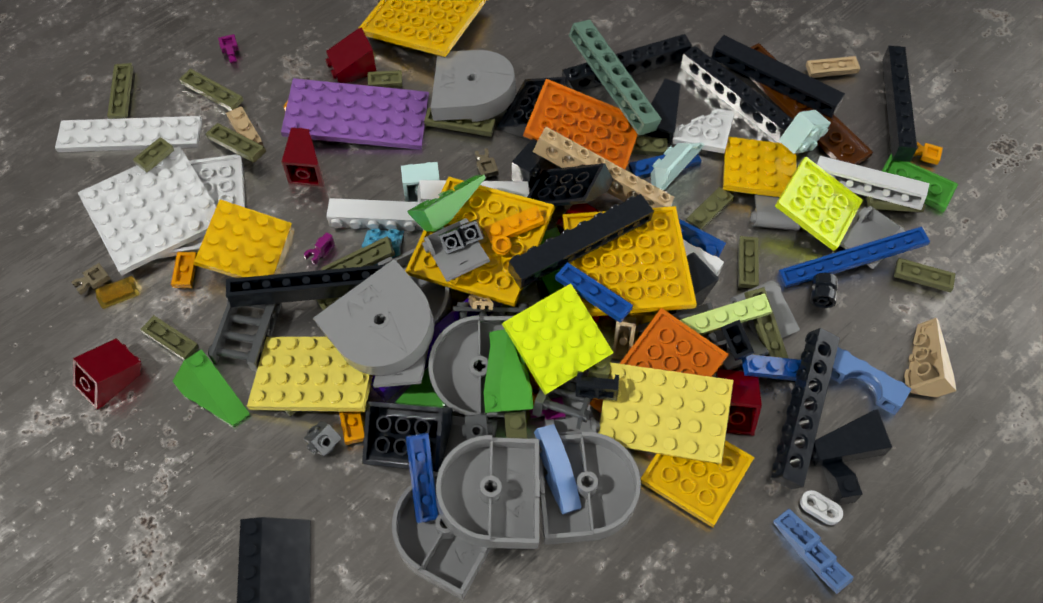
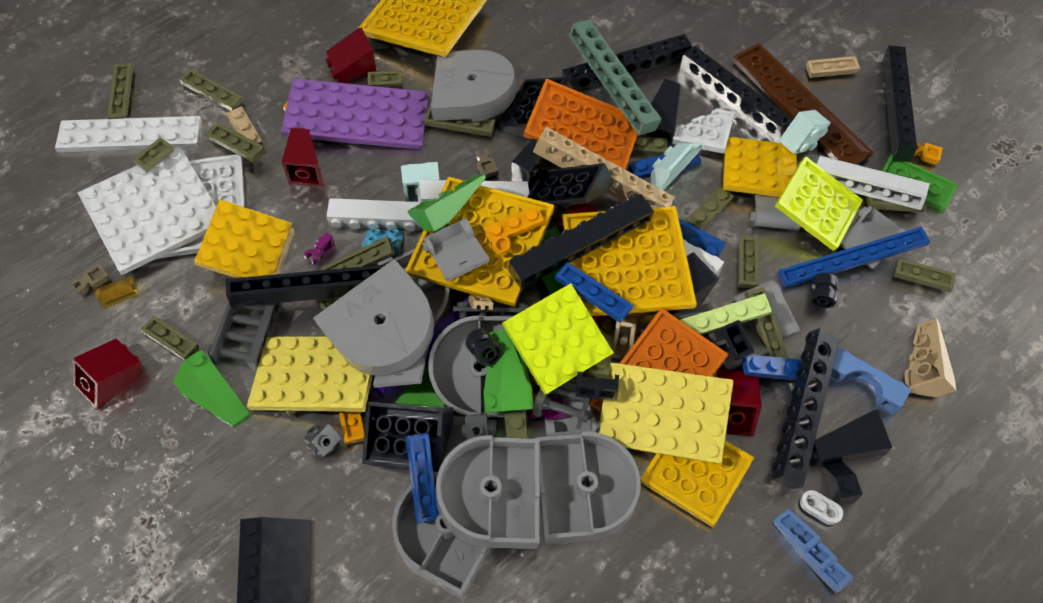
light orange plate [171,252,197,288] -> none
magenta plate [218,34,239,63] -> none
black slope [439,219,485,254] -> none
medium blue slope [534,424,582,515] -> none
black brick [711,35,845,118] -> none
none -> black wheel [465,328,503,367]

